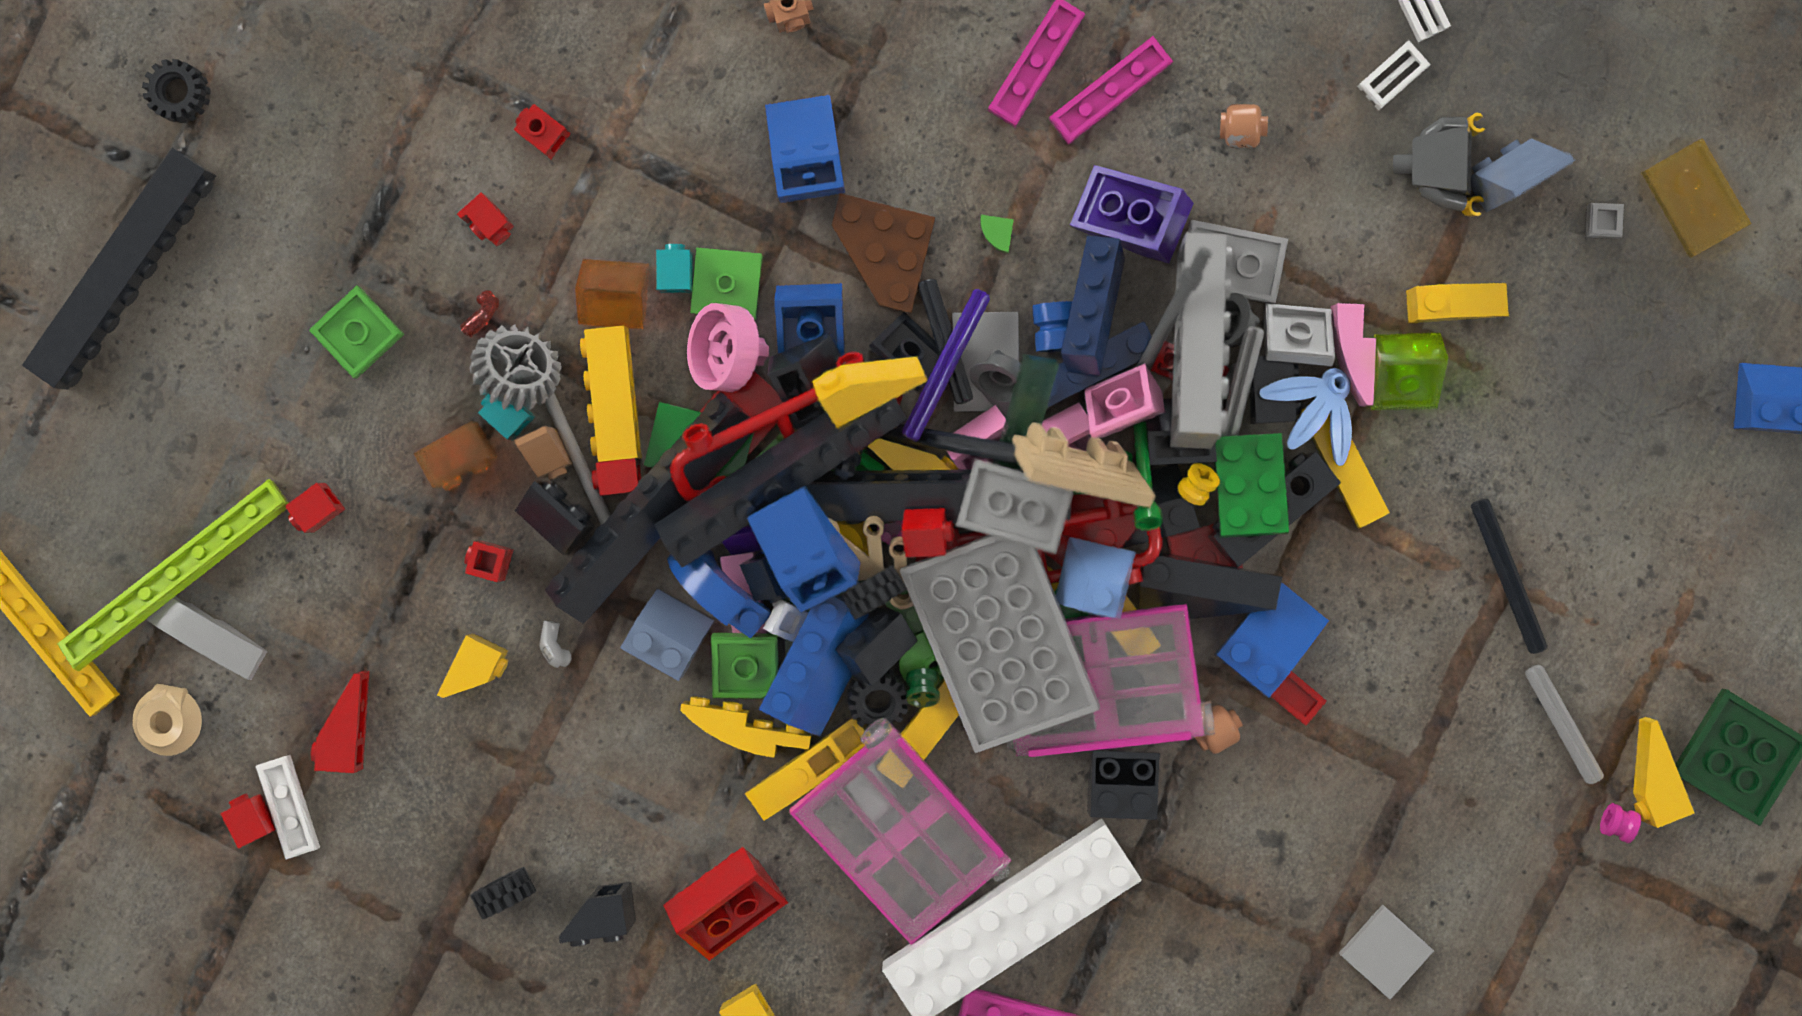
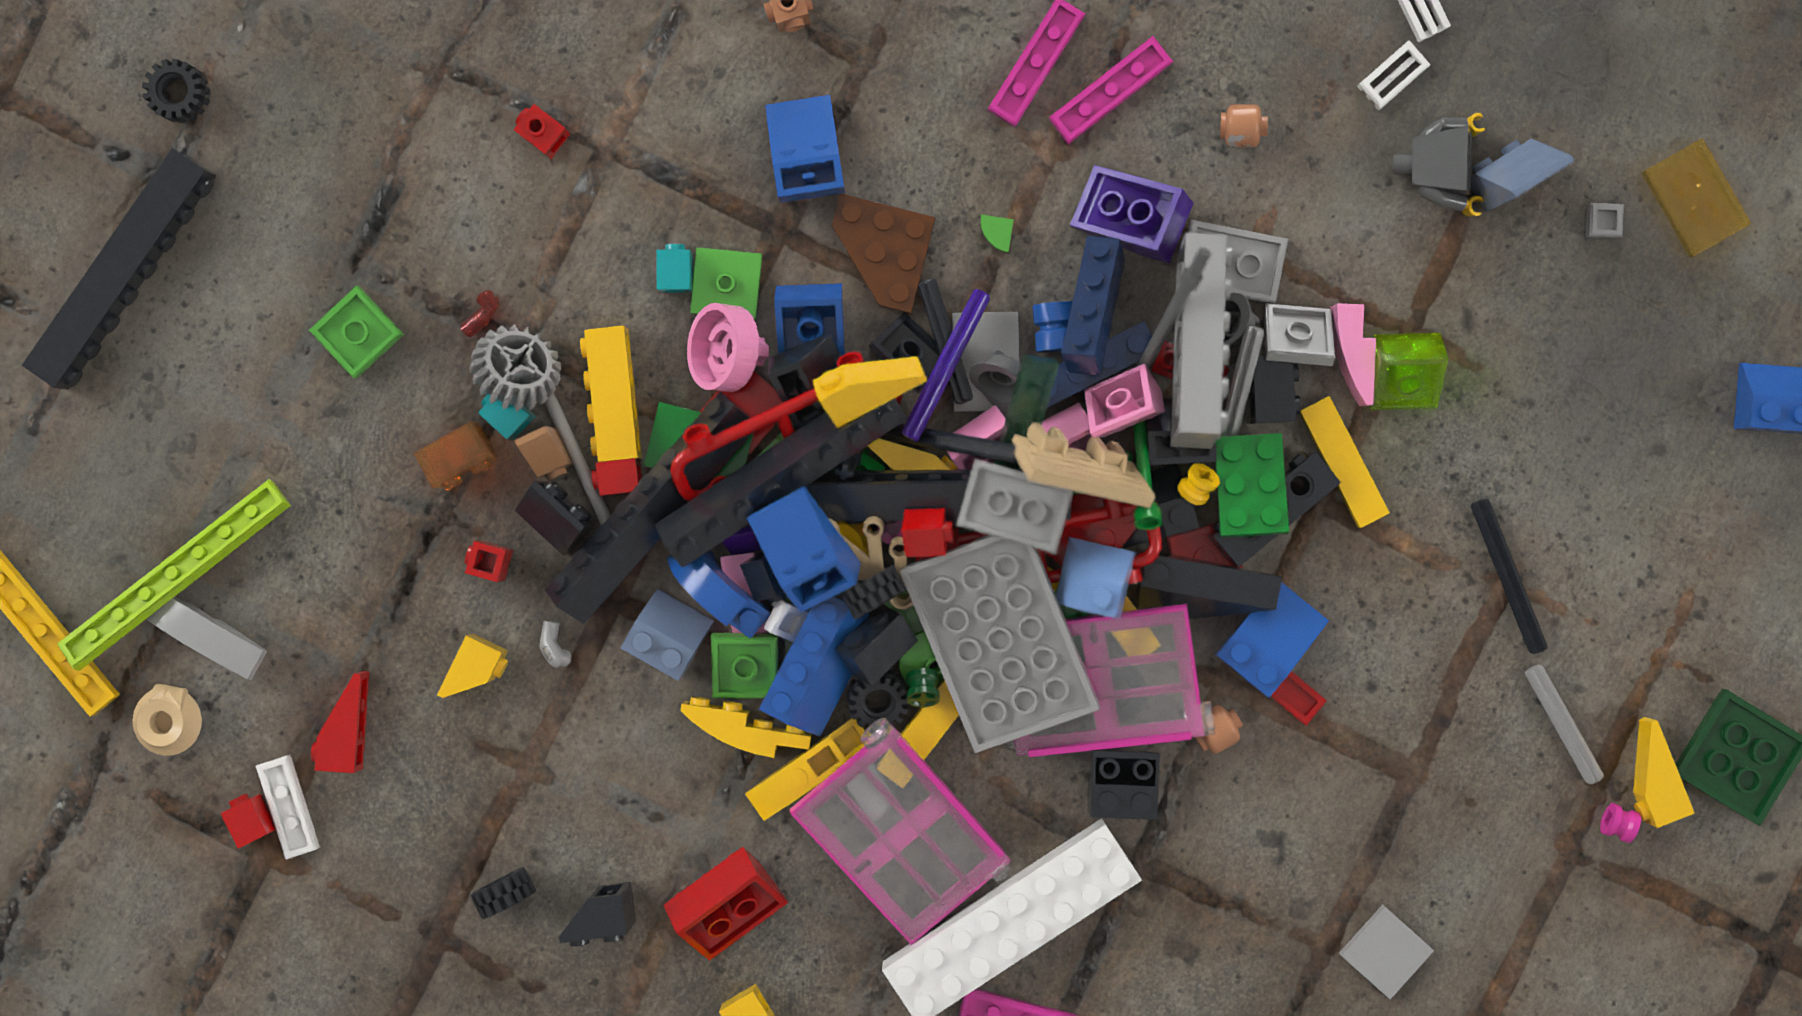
red brick [285,483,345,533] -> none
red brick [457,192,514,247] -> none
clear orange slope [575,259,649,330] -> none
light blue plant [1260,368,1352,466] -> none
yellow slope [1406,283,1509,323] -> none

